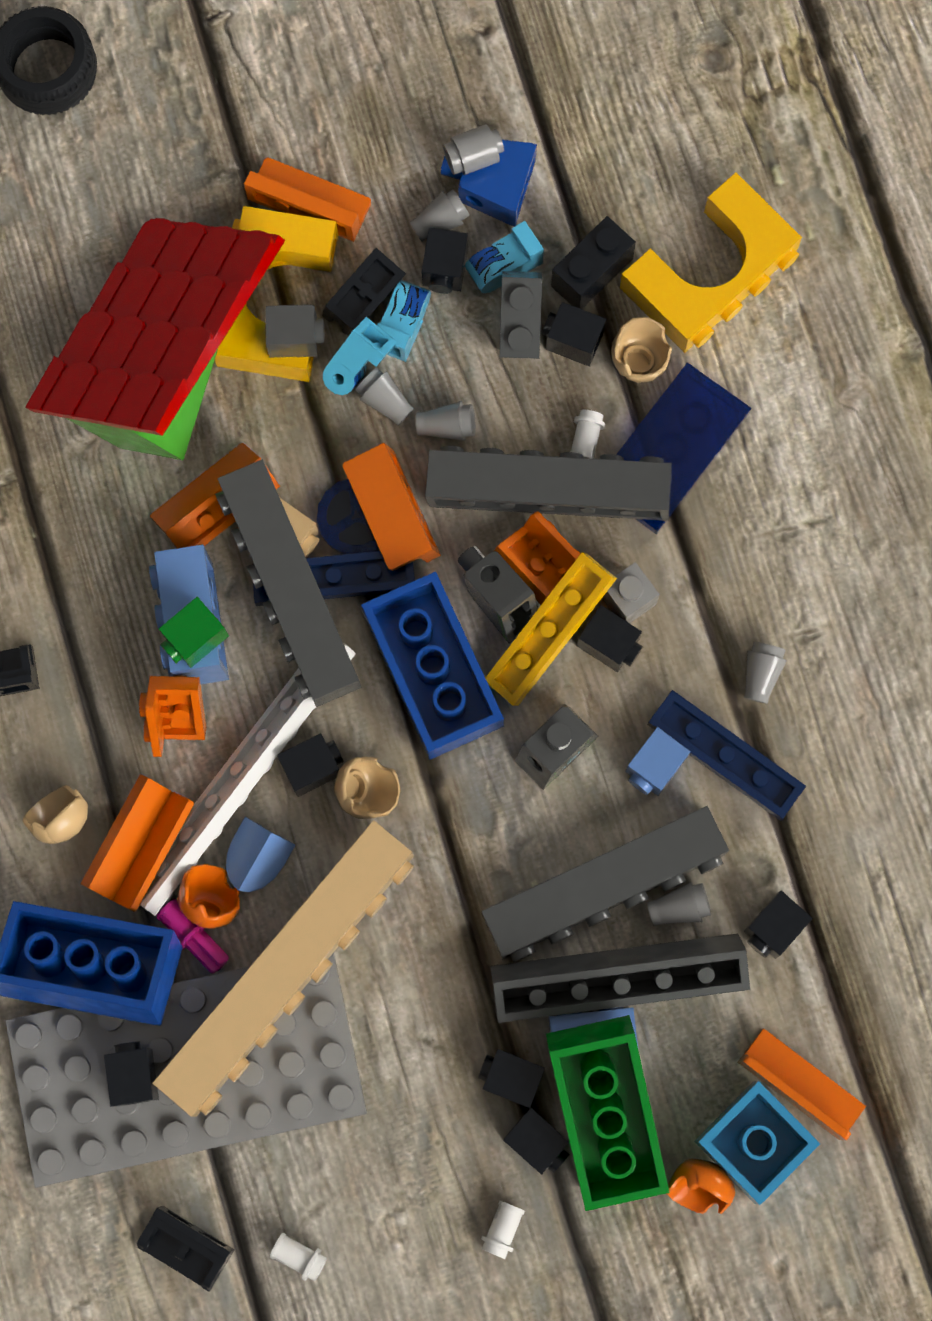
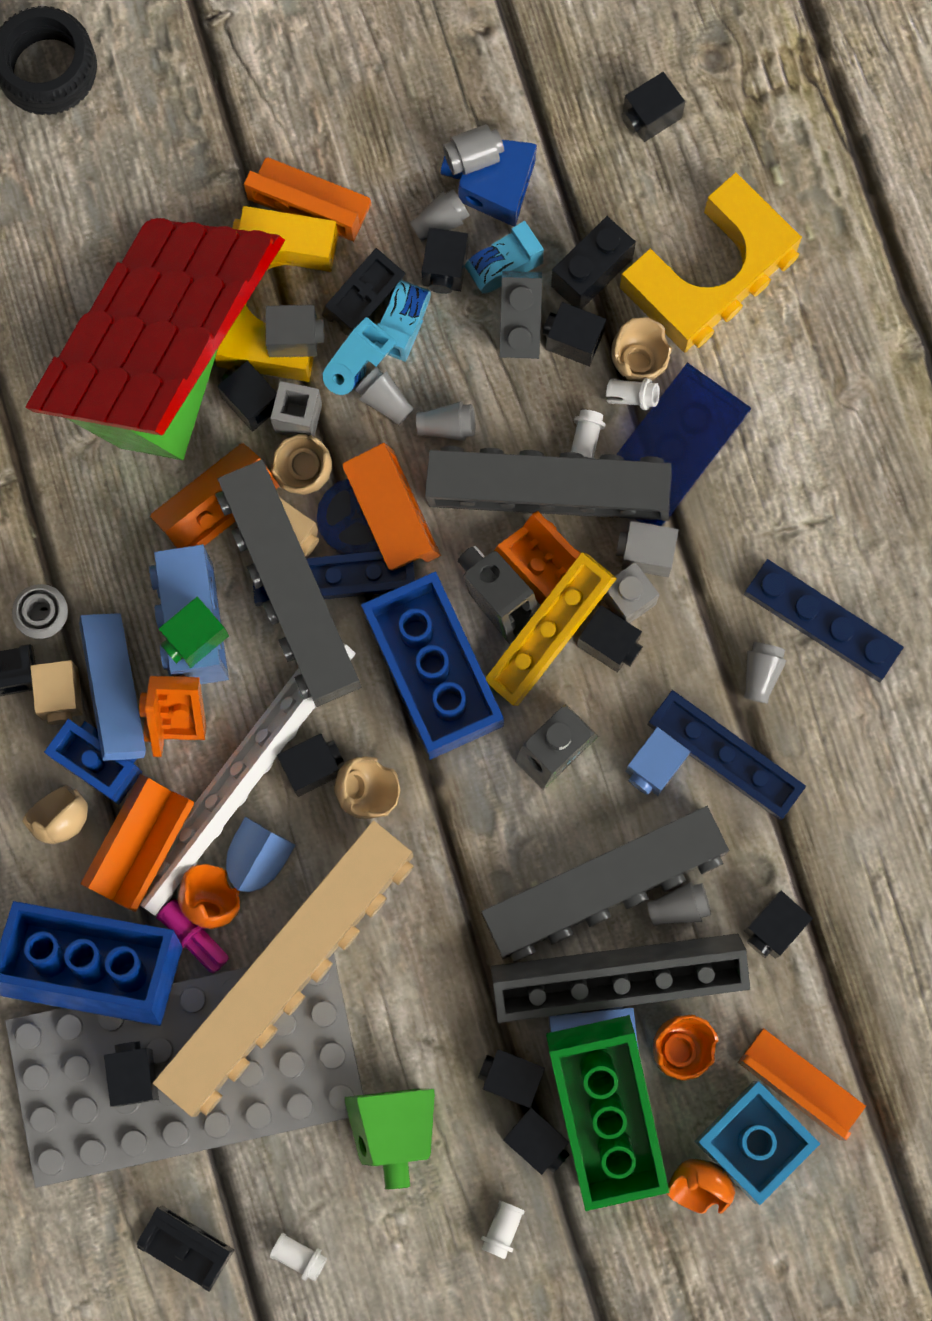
none -> light grey cone [12,584,68,639]
none -> tan brick [30,660,83,725]
none -> blue brick [44,719,143,805]
none -> medium blue tile [79,613,146,761]
none -> black brick [217,360,277,432]
none -> light grey brick [270,381,322,436]
none -> tan hair [271,434,332,495]
none -> bright green torso [345,1088,435,1190]
none -> white pin [606,378,660,410]
none -> light grey brick [616,521,679,578]
none -> black brick [622,72,686,142]
none -> orange hair [653,1015,719,1081]
none -> dark blue plate [744,559,904,683]

